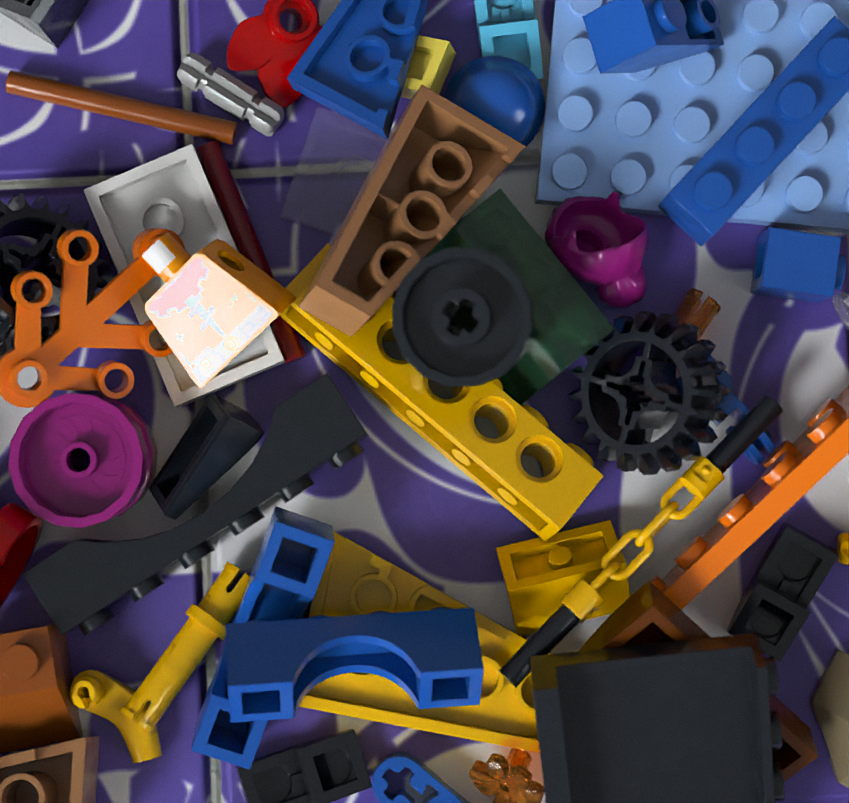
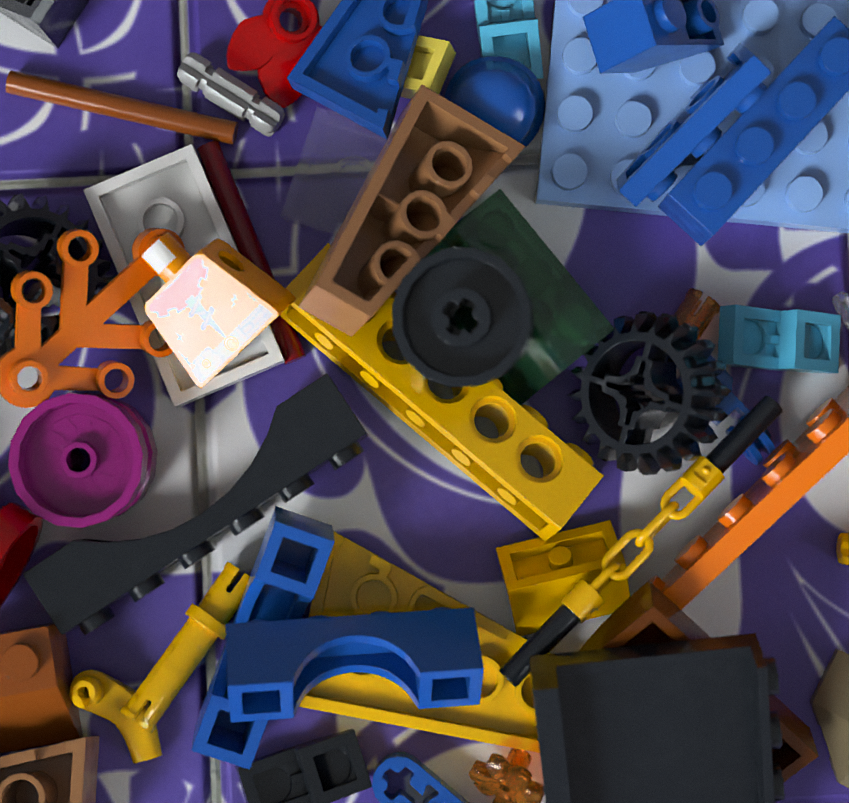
black slope [149,393,265,520] -> none
magenta piece [544,191,649,308] -> none
black slope [727,521,839,662] -> none
blue brick [750,227,847,304] -> none
none -> blue wing [616,43,771,207]
none -> medium azure slope [718,305,841,374]

